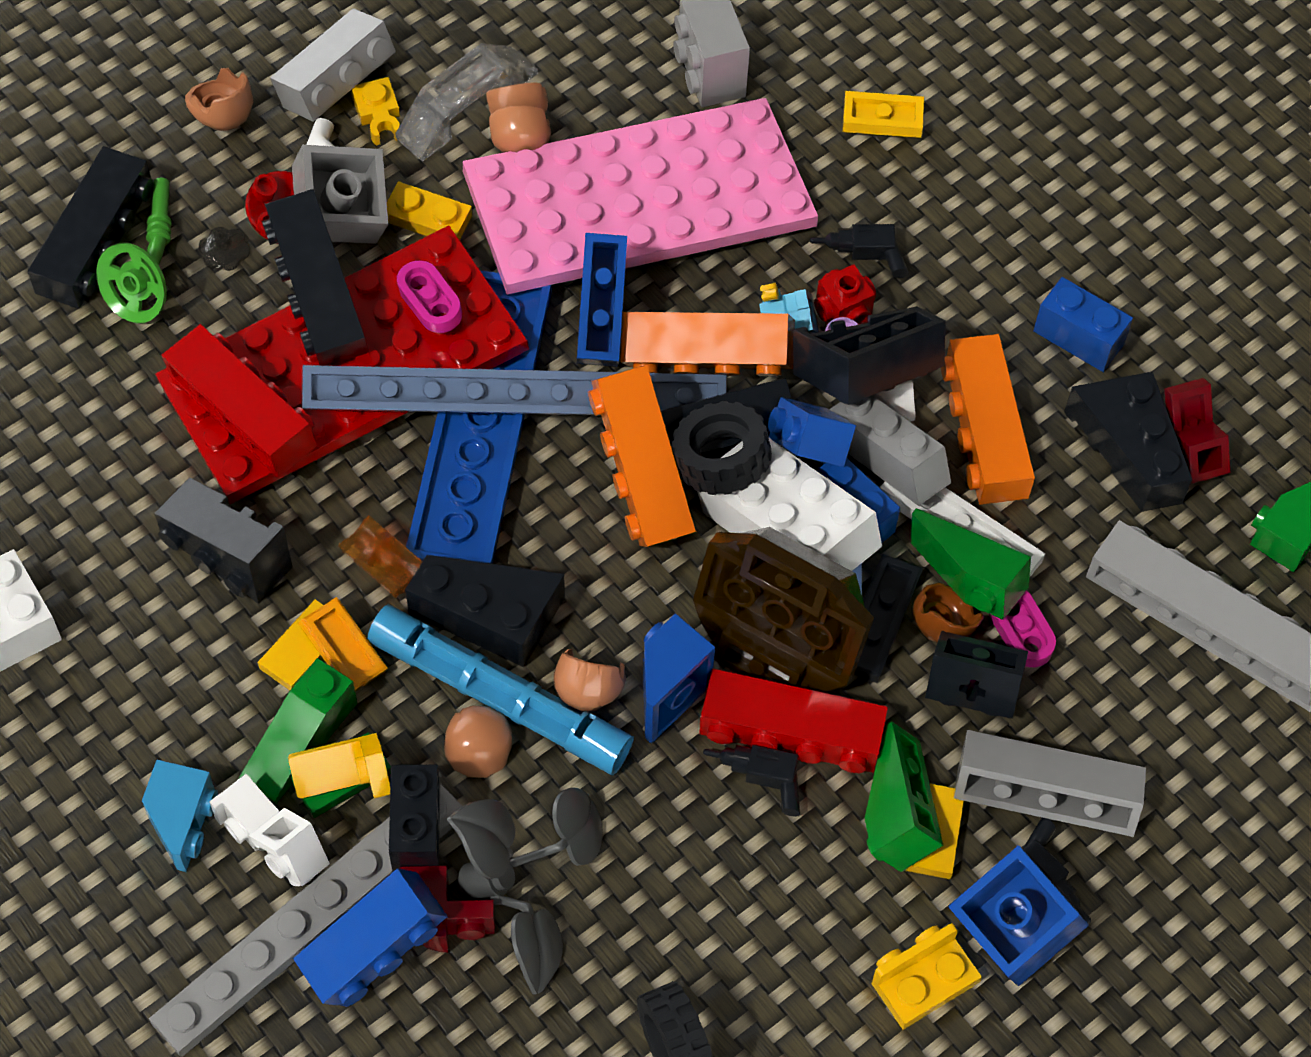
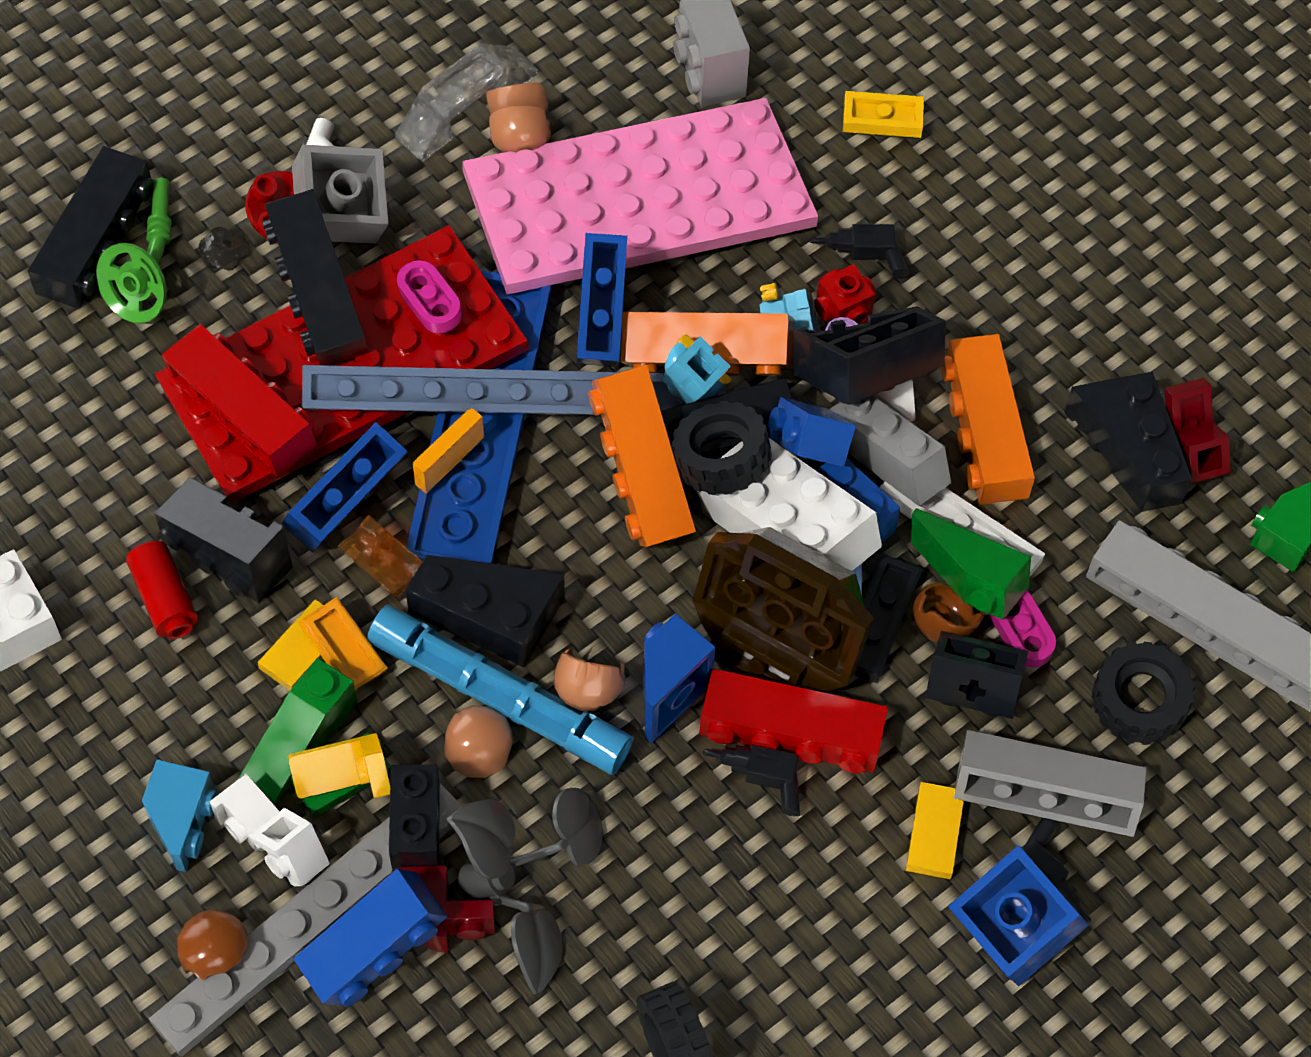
nougat hair [185,68,253,131] -> none
light grey brick [270,8,396,122] -> none
yellow plate [351,77,401,146] -> none
yellow plate [387,181,472,240] -> none
green slope [865,721,943,872] -> none
yellow bracket [871,923,982,1030] -> none
blue brick [1033,277,1133,373] -> none
none -> red brick [126,541,198,639]
none -> dark orange hair [176,910,248,980]
none -> blue brick [281,422,408,552]
none -> light orange tile [413,408,484,494]
none -> medium azure piece [662,334,732,404]
none -> black tyre [1091,641,1195,745]

